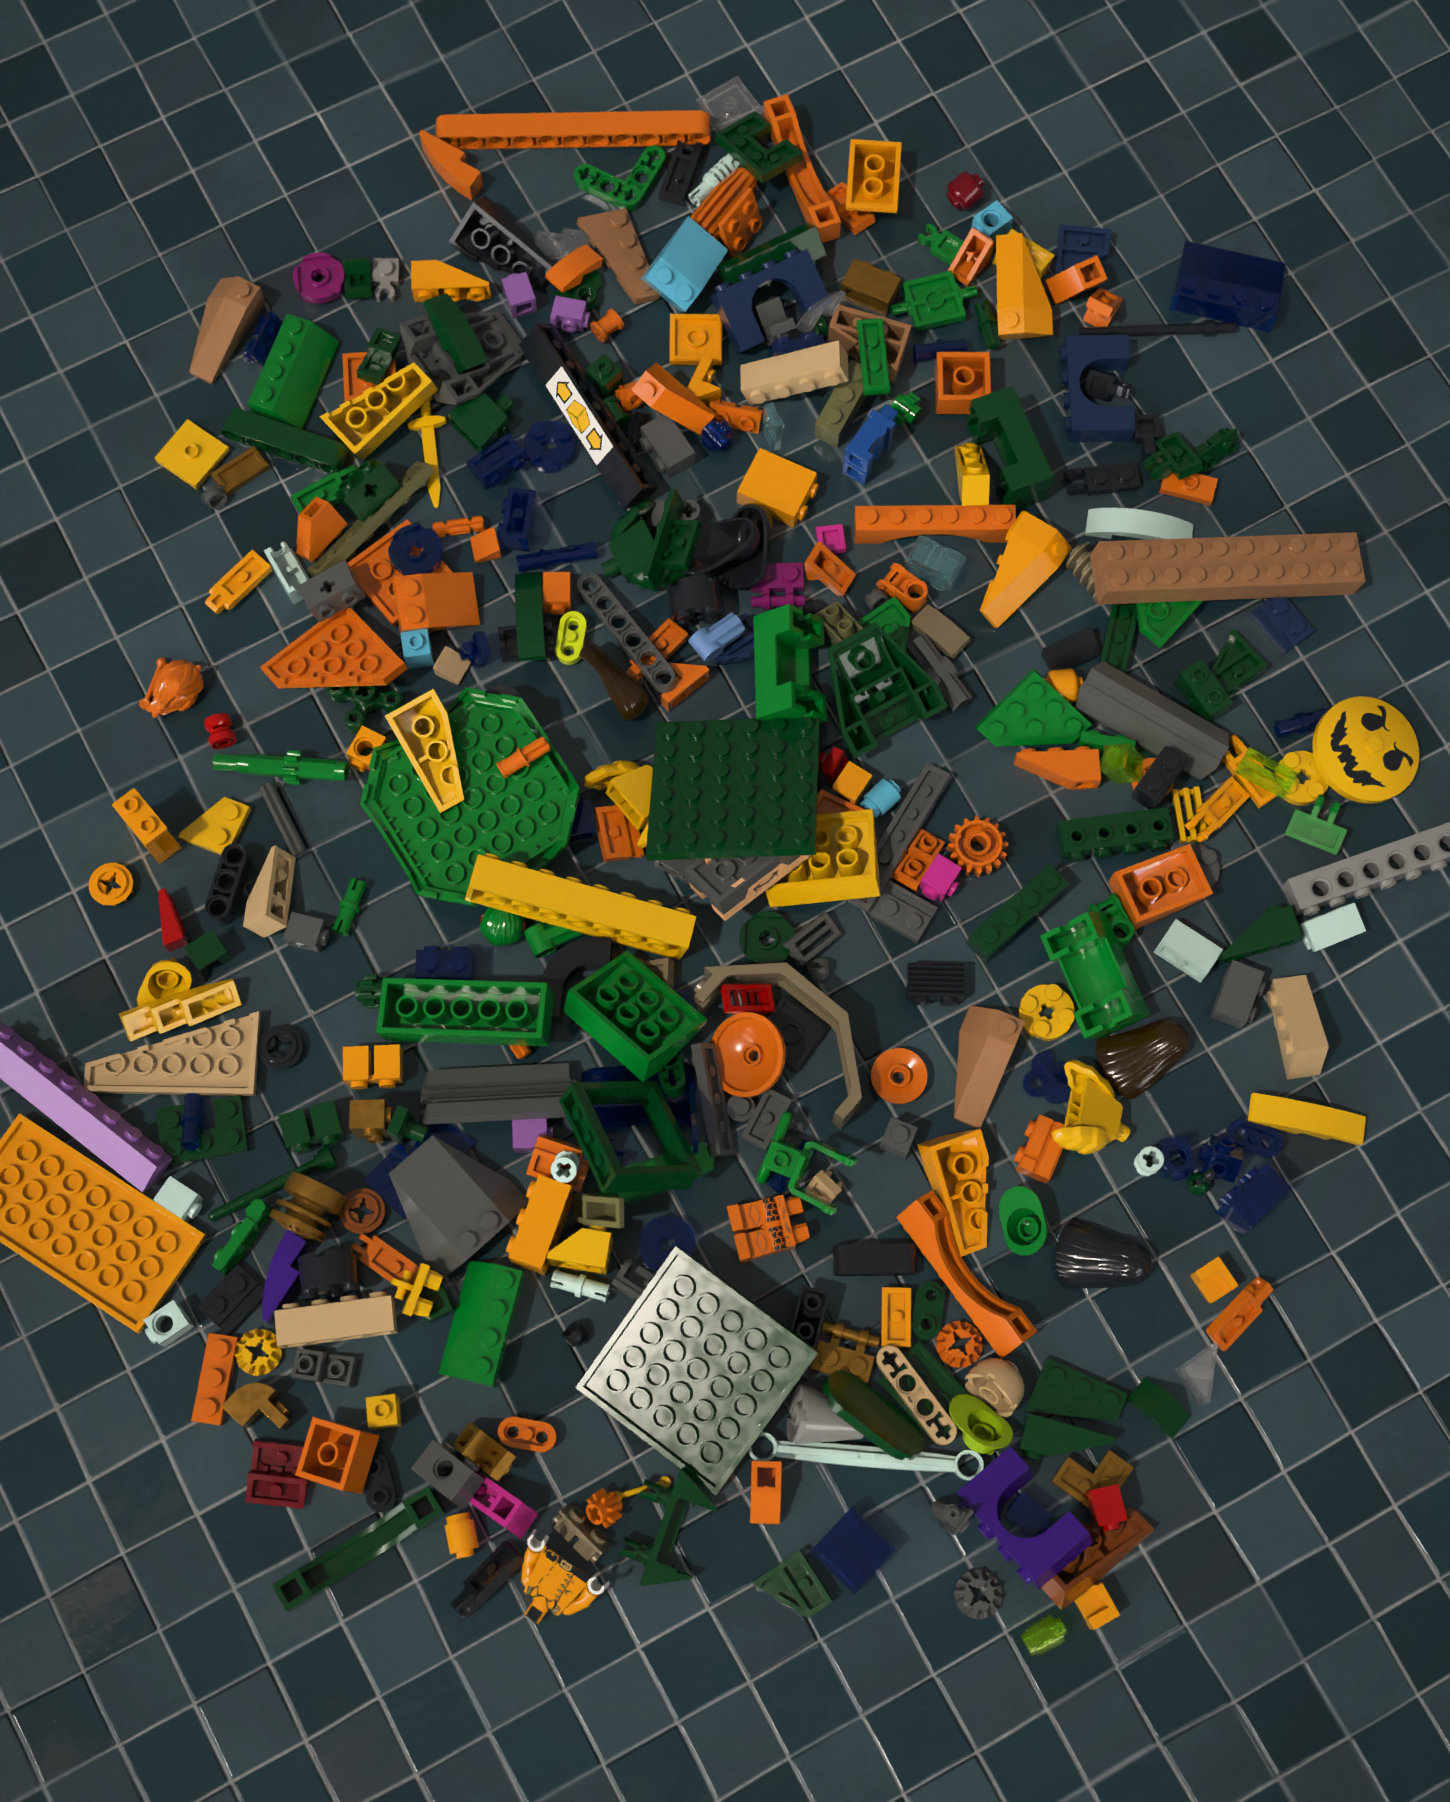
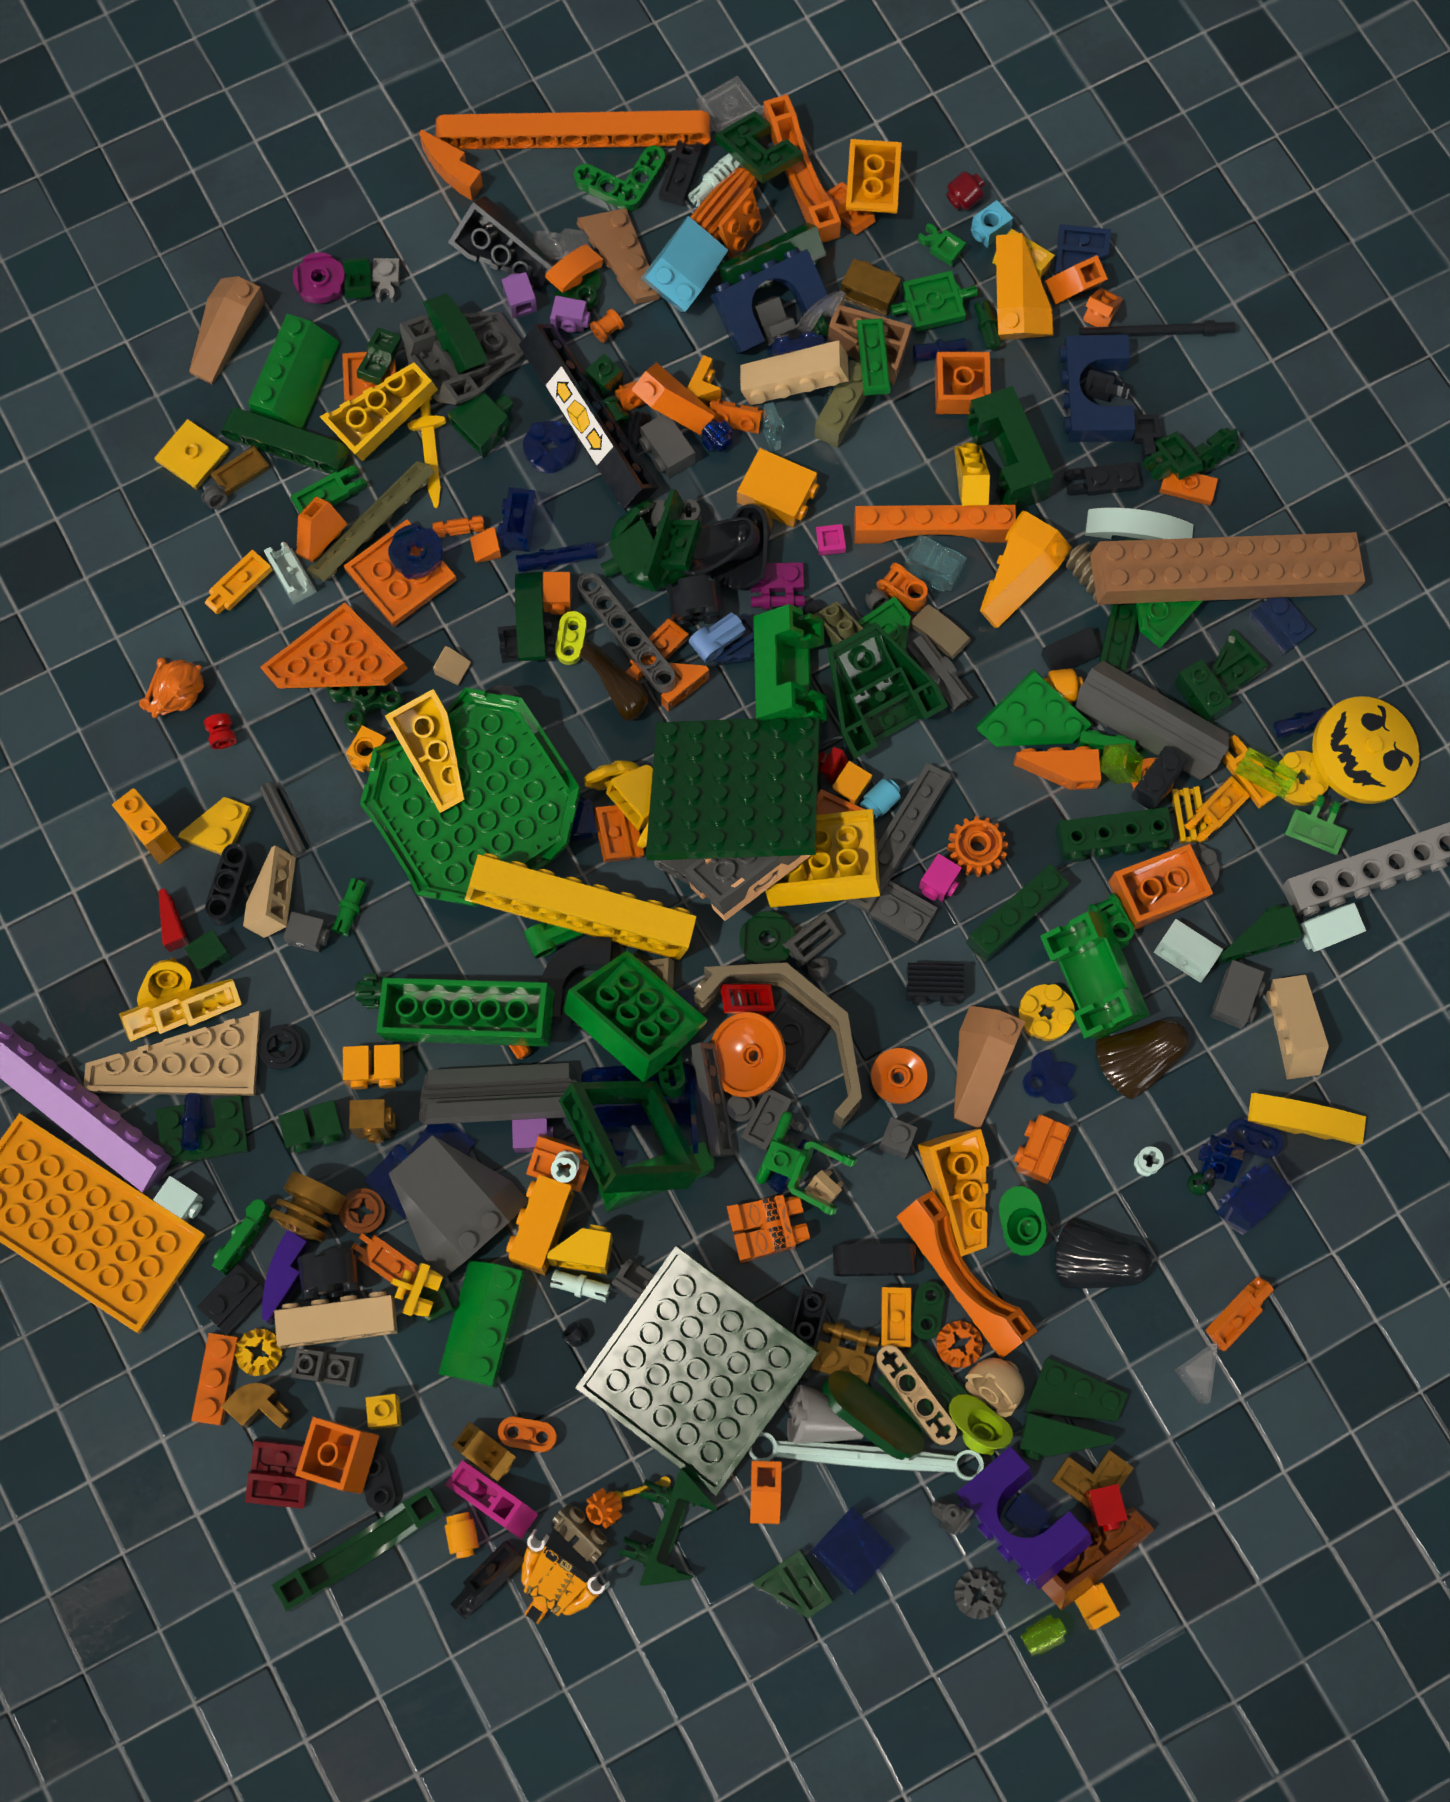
light orange gear [89,863,134,906] -> none
light aqua brick [144,1300,195,1347] -> none
dark green piece [208,1146,338,1222] -> none
green piece [212,750,350,785] -> none
clear blue hinge [243,310,283,368] -> none
dark grey brick [298,560,366,622] -> none
dark green brick [334,459,401,522] -> none
dark green tile [386,1105,429,1146] -> none
orange slope [392,572,480,635] -> none
medium azure brick [401,629,434,669] -> none
light orange slope [411,260,491,303] -> none
dark grey brick [411,1440,485,1509] -> none
clear blue brick [415,946,476,981] -> none
clear blue tile [458,631,491,668] -> none
clear blue bracket [466,433,528,490] -> none
green hair [480,907,527,947] -> none
orange axle [496,737,550,778] -> none
olive slope [574,1192,624,1228] -> none
clear blue plate [639,1216,696,1272] -> none
light orange plate [670,314,722,365] -> none
orange slope [804,542,856,596] -> none
blue hips [842,404,898,486] -> none
green gear [890,392,923,426] -> none
orange slope [892,829,945,891] -> none
orange slope [948,227,995,286] -> none
yellow torso [1051,1059,1130,1155] -> none
dark green slope [1126,1378,1190,1439] -> none
clear blue brick [1155,1135,1196,1181] -> none
clear blue slope [1169,241,1285,332] -> none
light orange panel [1190,1256,1238,1304] -> none

